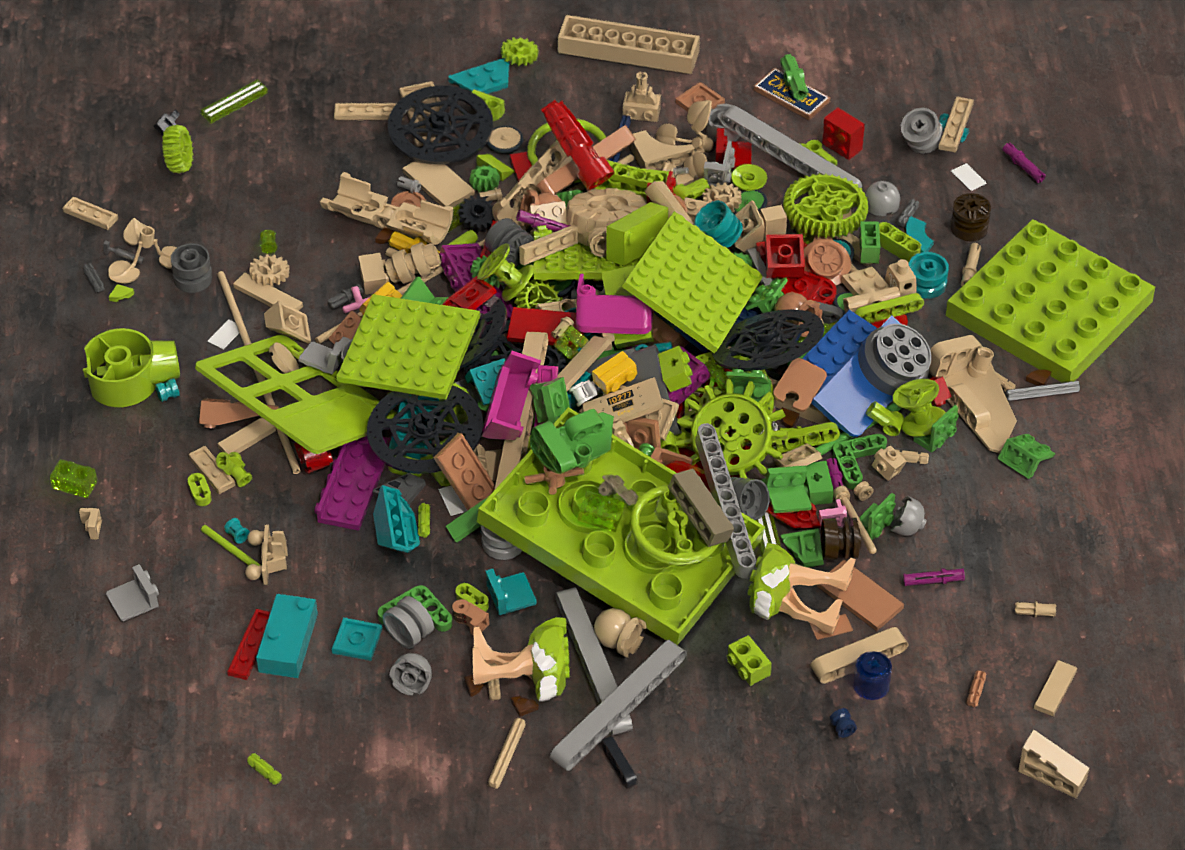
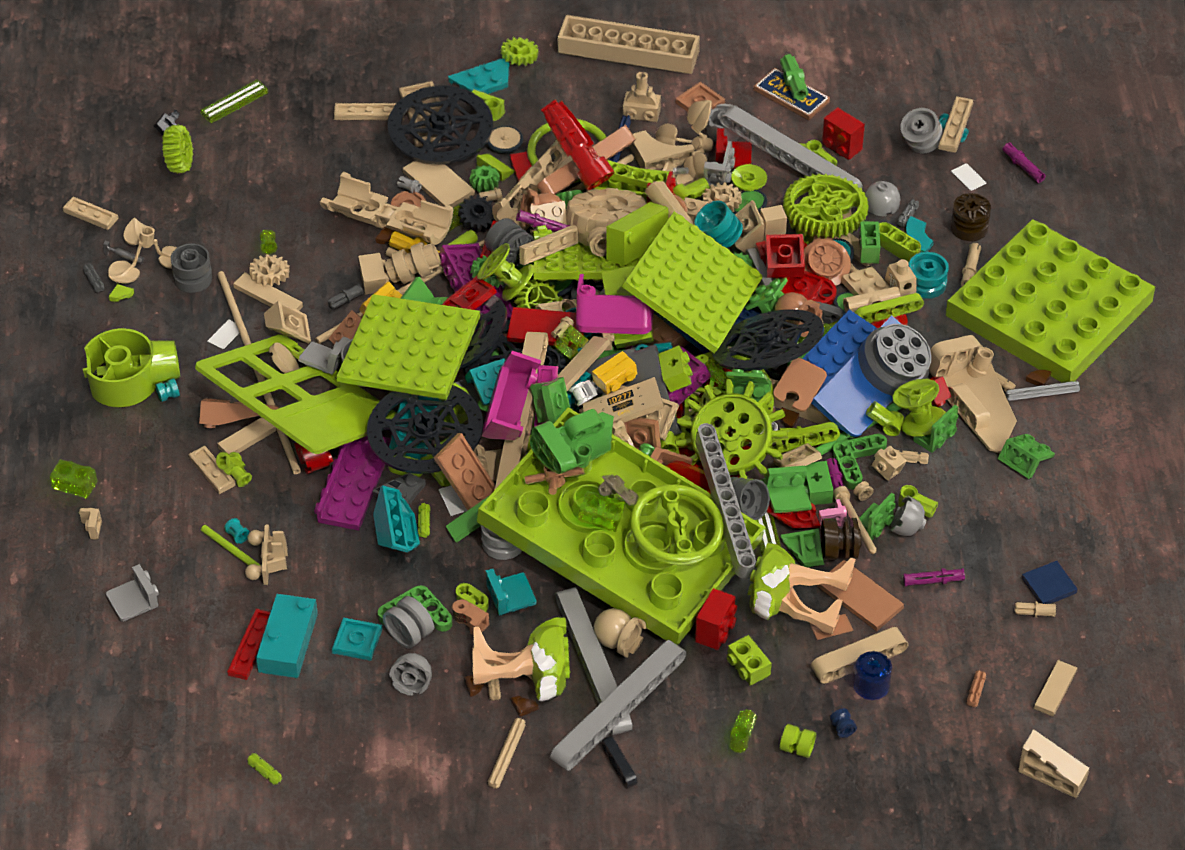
lime beam [188,473,212,506] -> none
bright pink piece [342,286,369,314] -> none
dark tan brick [668,469,734,547] -> none
none -> red brick [696,588,737,650]
none -> clear neon green piece [730,709,757,753]
none -> lime wheel [780,724,816,758]
none -> lime piece [898,485,938,518]
none -> dark blue tile [1022,561,1078,604]

